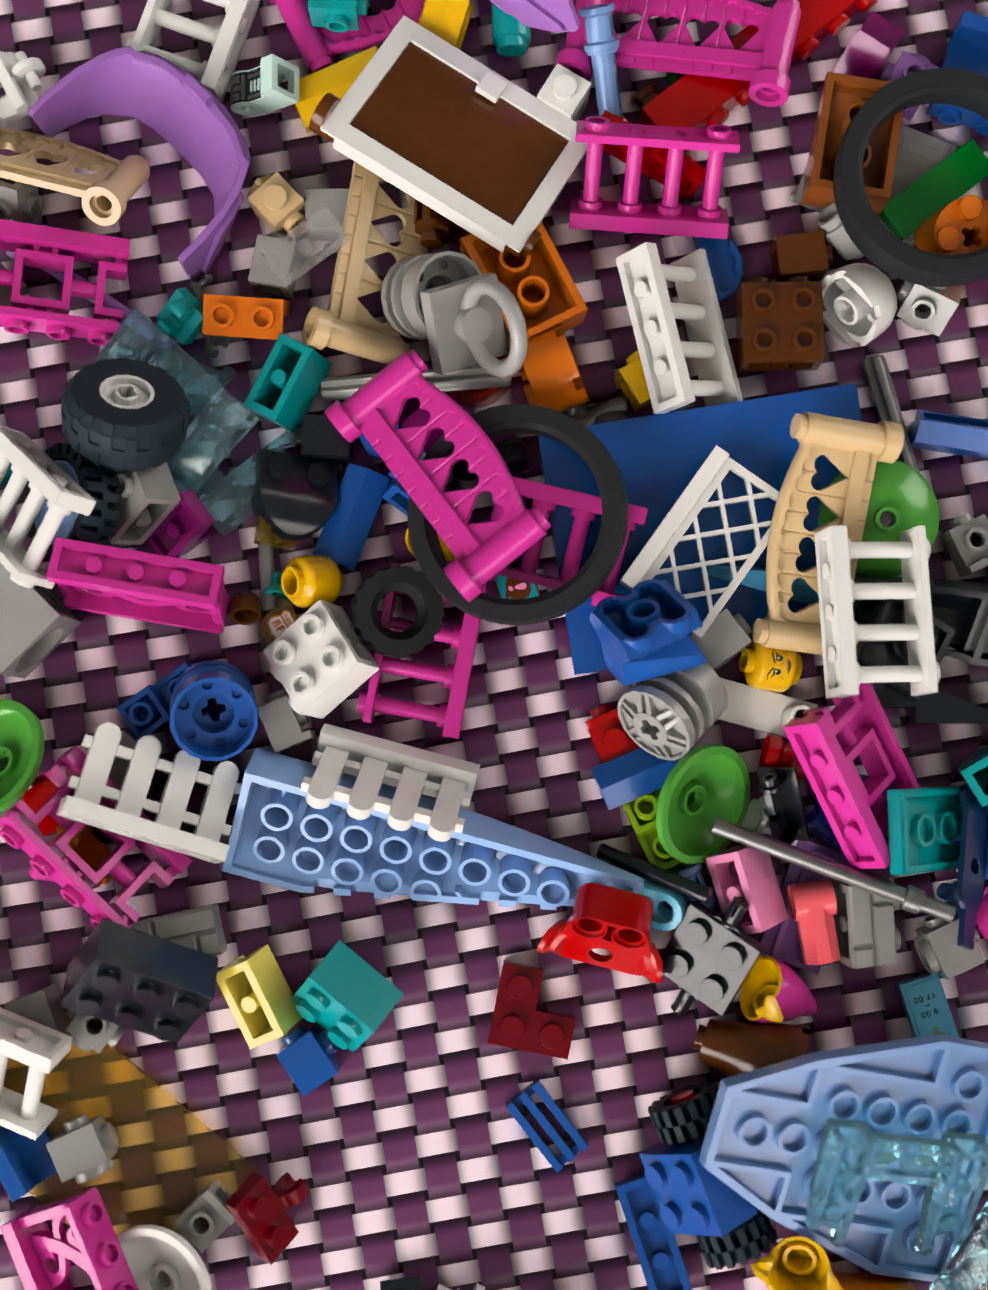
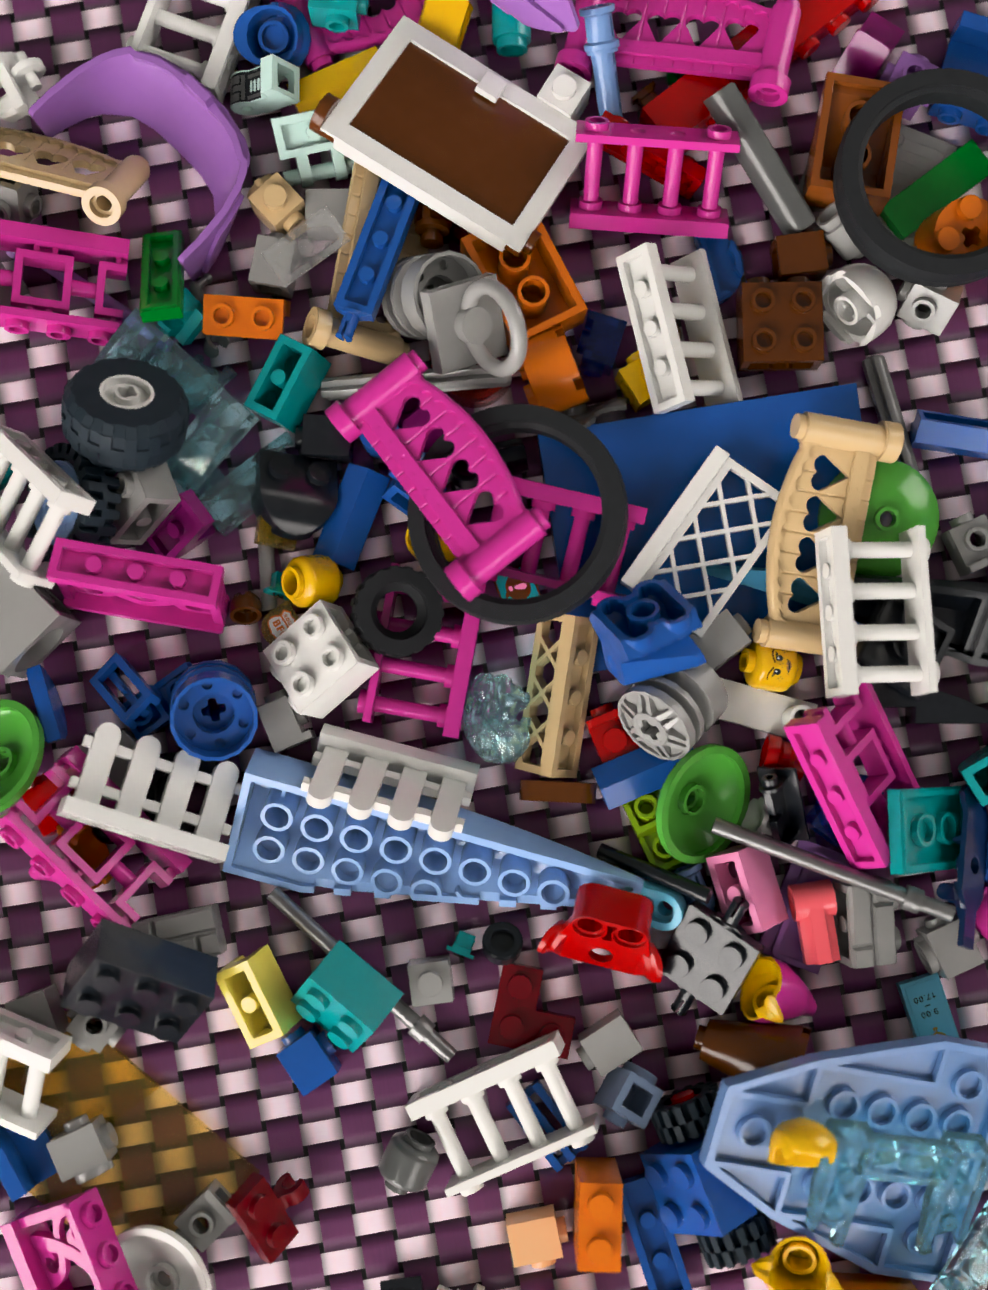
none -> blue tile [26,664,68,743]
none -> blue tile [89,652,162,730]
none -> green tile [139,230,185,323]
none -> blue piece [233,2,311,67]
none -> flat silver bar [266,886,457,1063]
none -> light aqua plate [270,109,354,188]
none -> blue plate [333,179,420,342]
none -> dark grey head [378,1128,439,1195]
none -> white fence [405,1030,601,1198]
none -> light grey brick [407,954,455,1007]
none -> teal piece [446,931,475,960]
none -> clear light blue hair [464,673,531,764]
none -> black tile [482,922,523,965]
none -> light nougat brick [506,1204,569,1268]
none -> tan fence [515,614,598,778]
none -> reddish brown beam [519,780,597,804]
none -> orange brick [573,1157,623,1273]
none -> clear blue brick [576,310,627,378]
none -> light grey brick [576,1008,643,1077]
none -> sand blue brick [593,1061,664,1129]
none -> dark grey brick [703,82,816,235]
none -> yellow hair [768,1117,837,1168]

